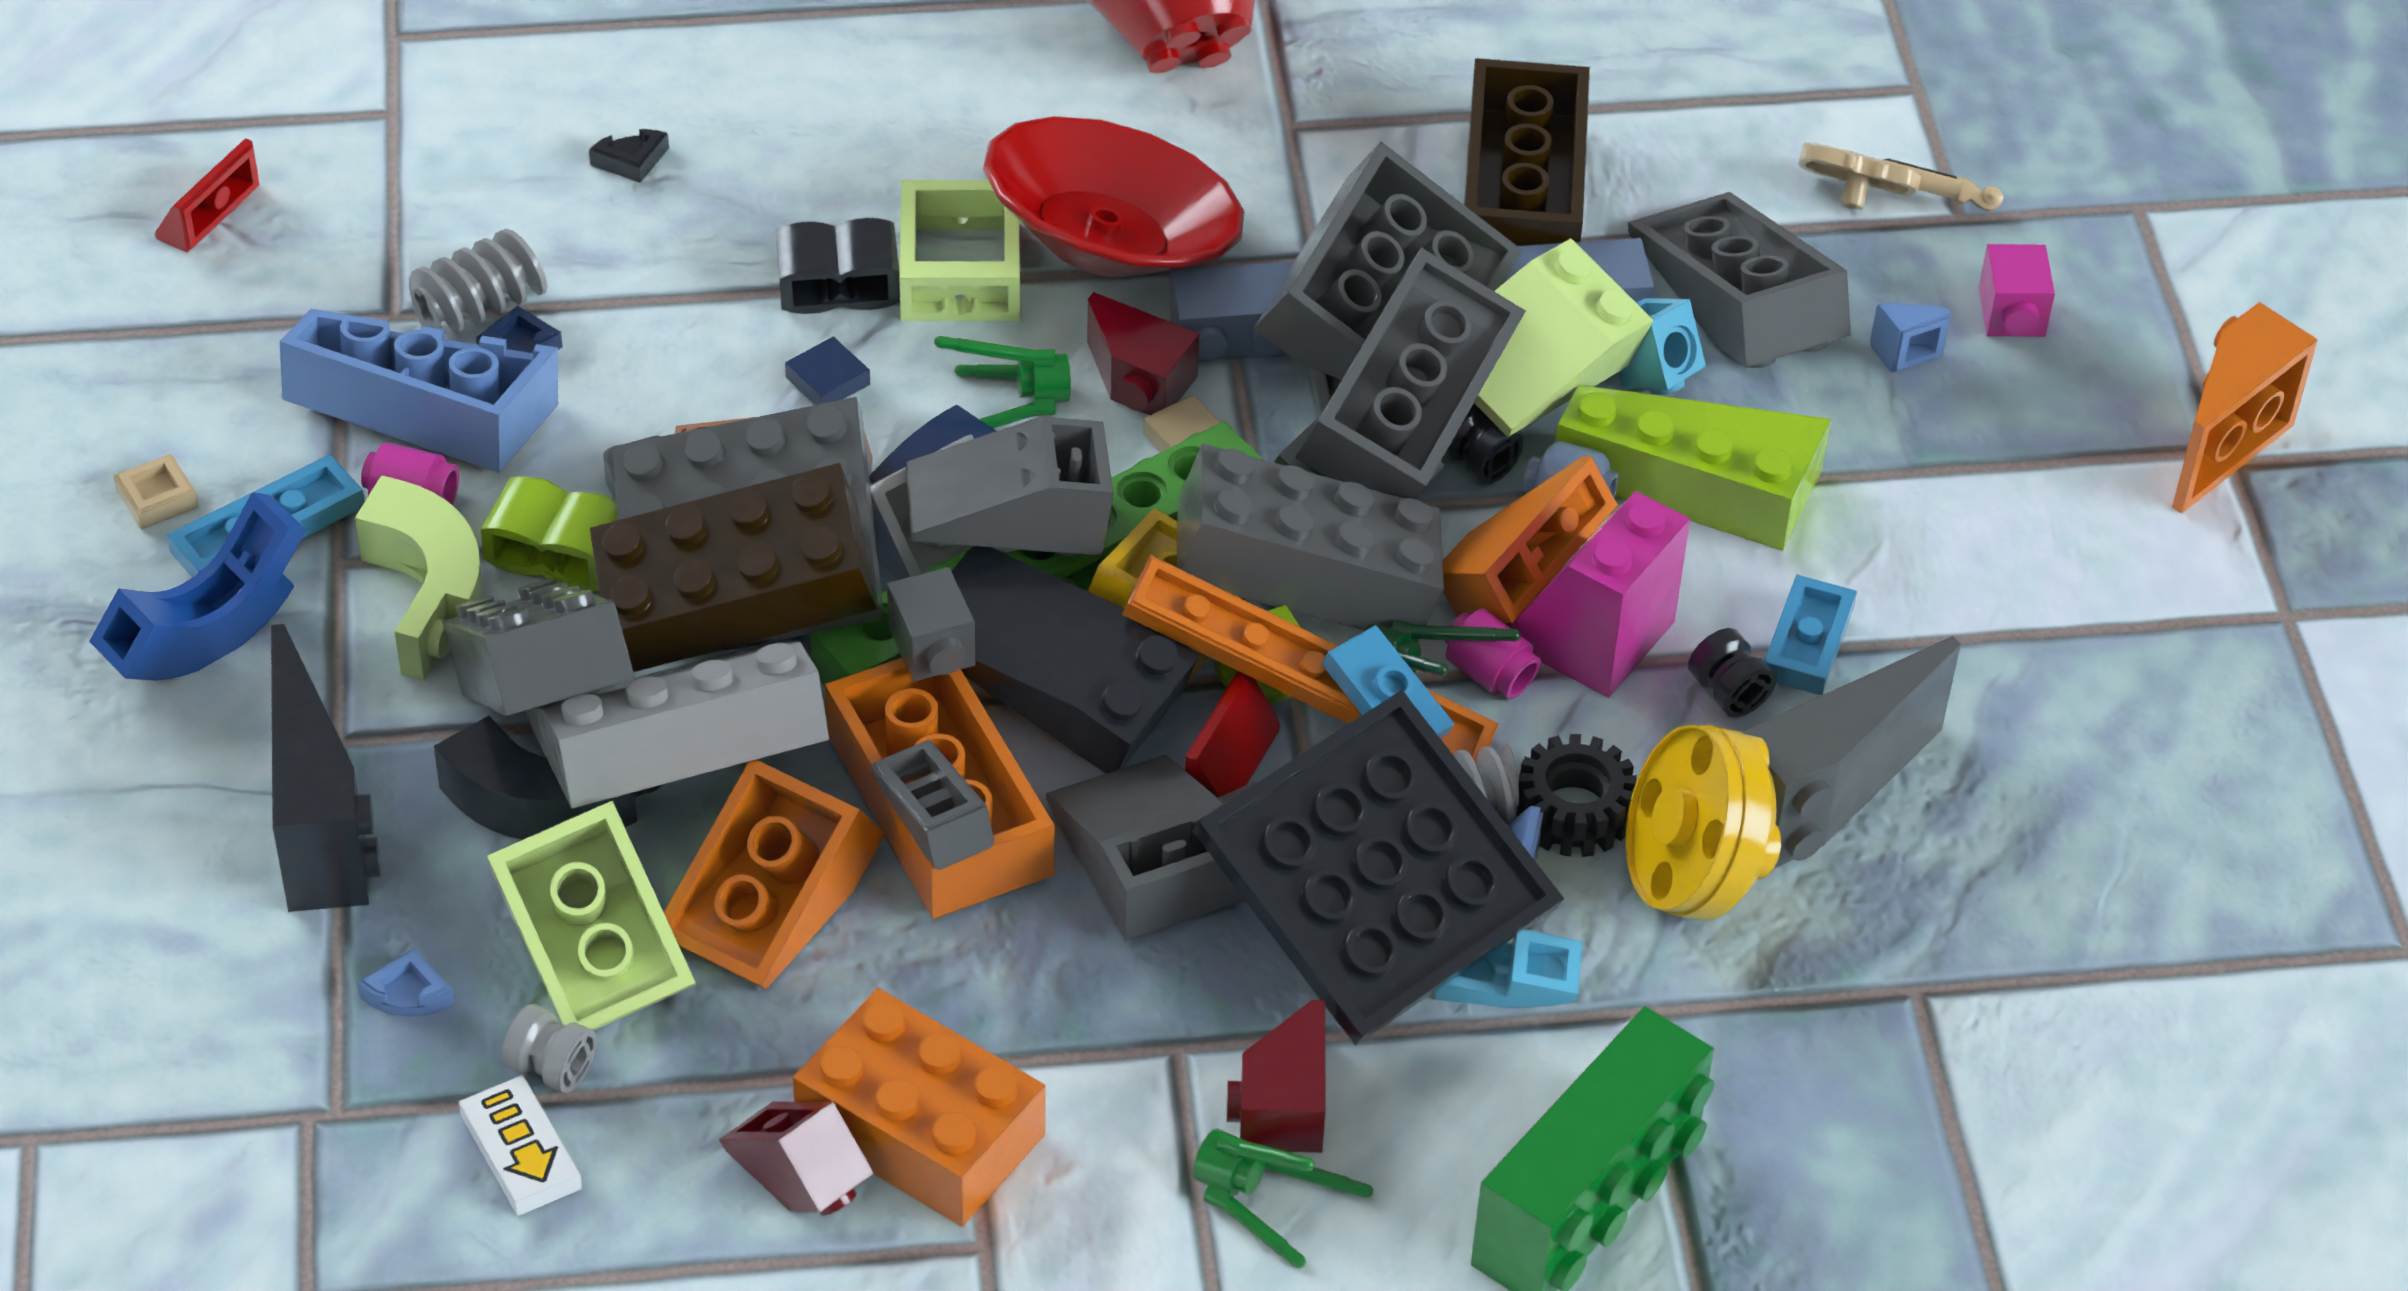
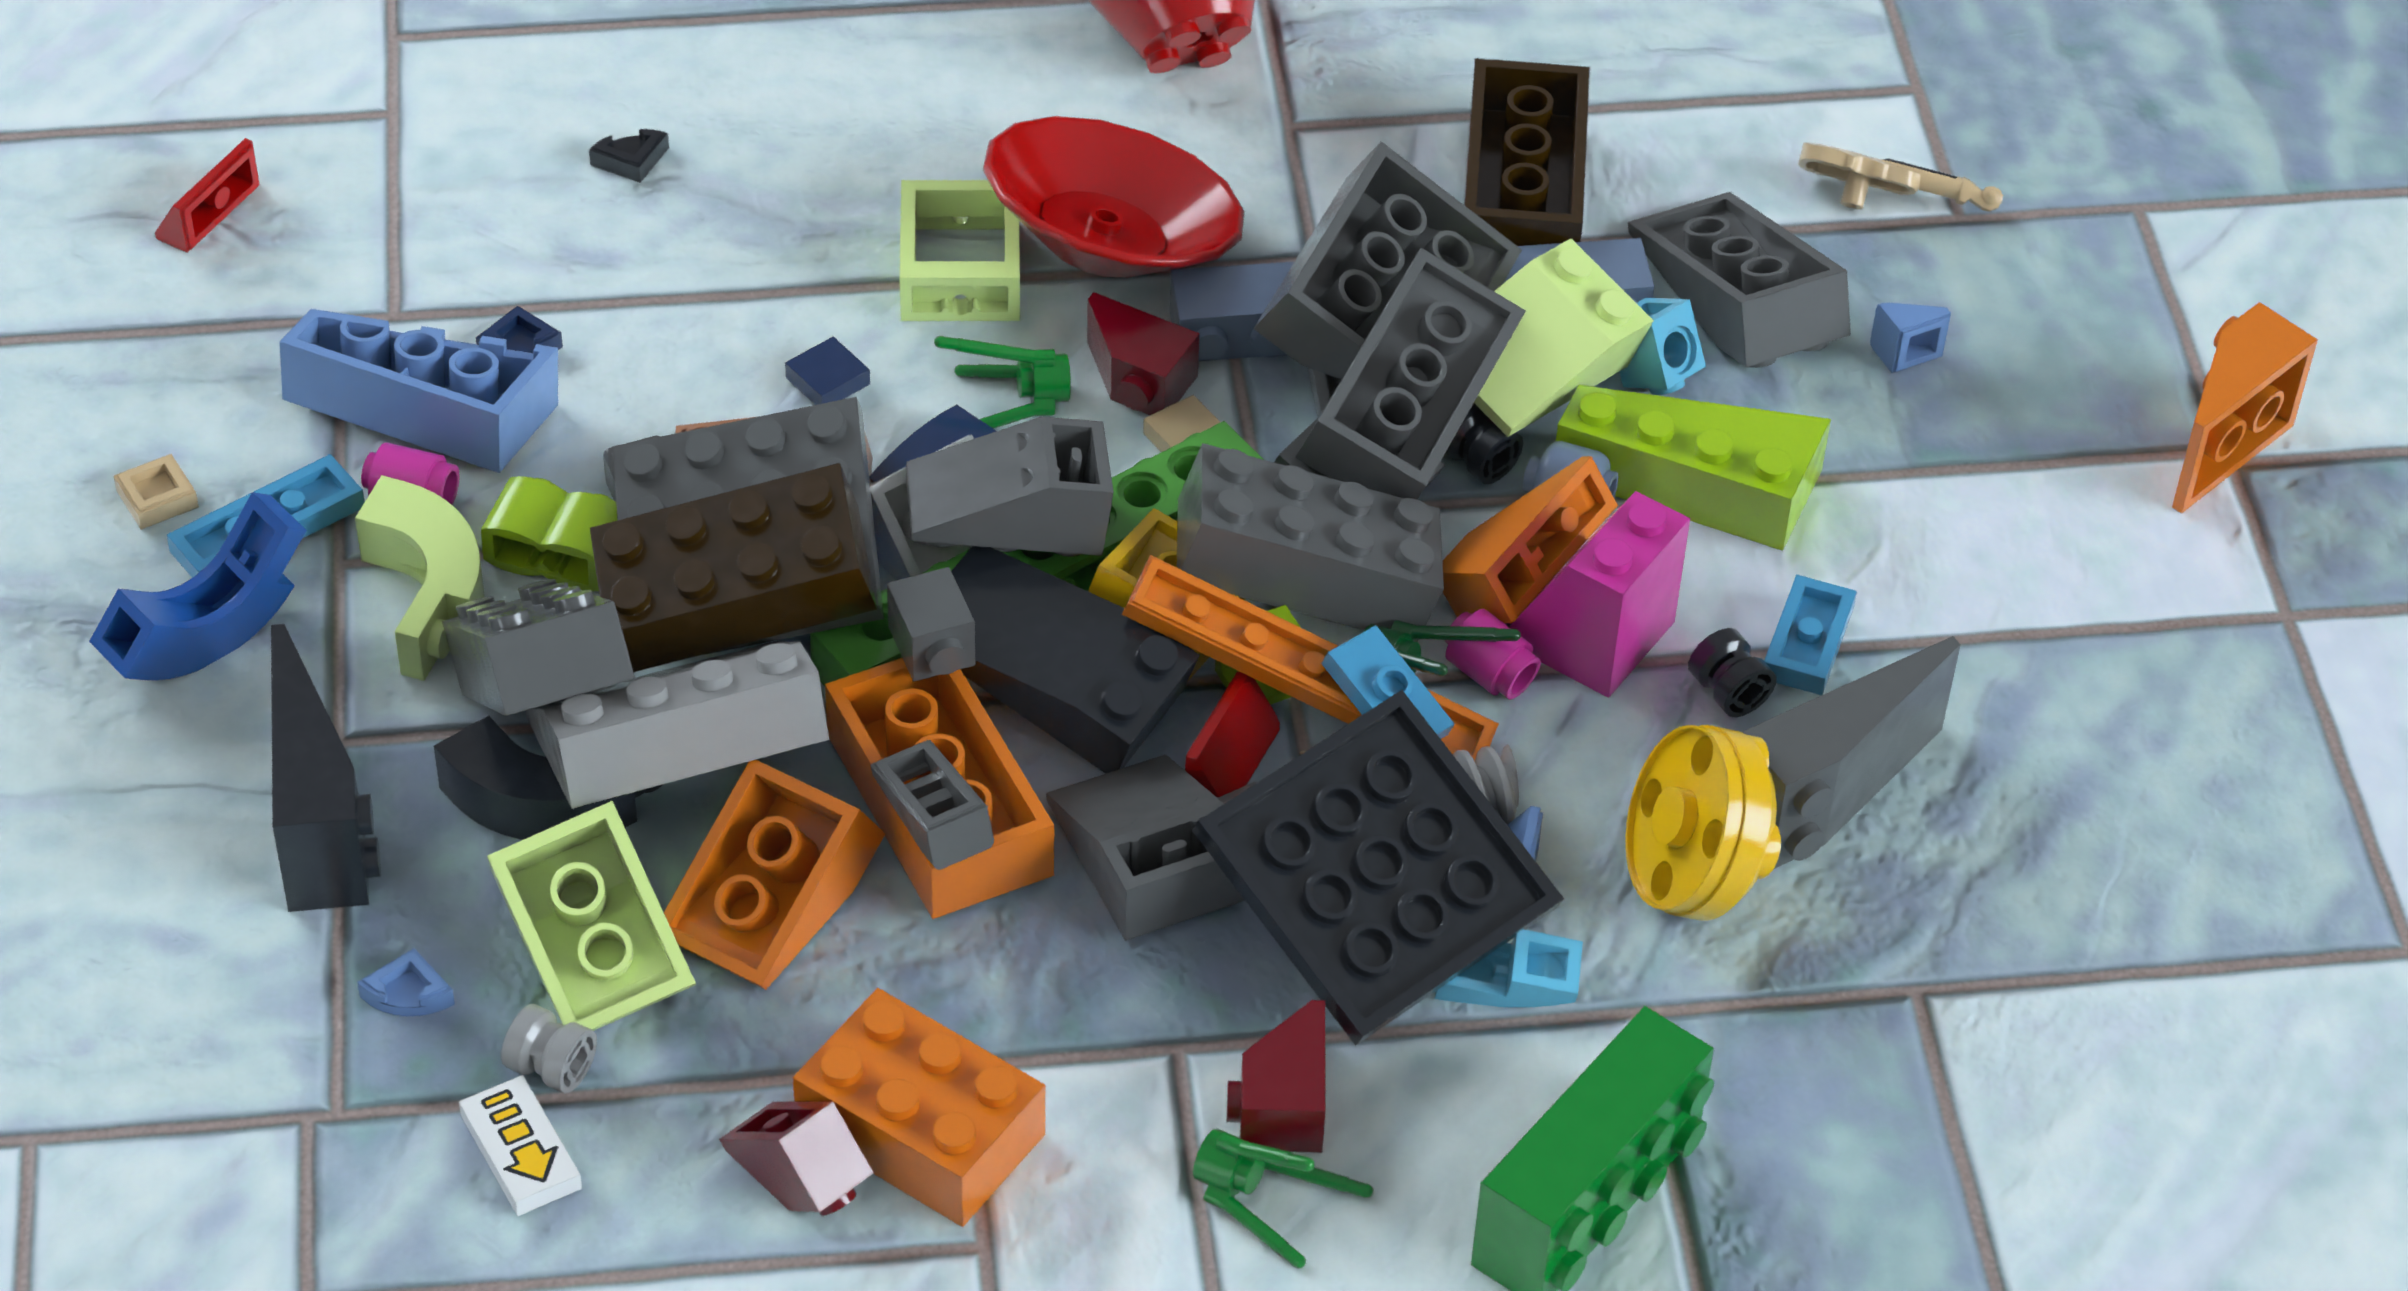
light grey piece [409,228,547,334] -> none
black brick [776,218,900,314] -> none
black tyre [1516,734,1637,857] -> none
dark pink brick [1978,244,2055,337] -> none

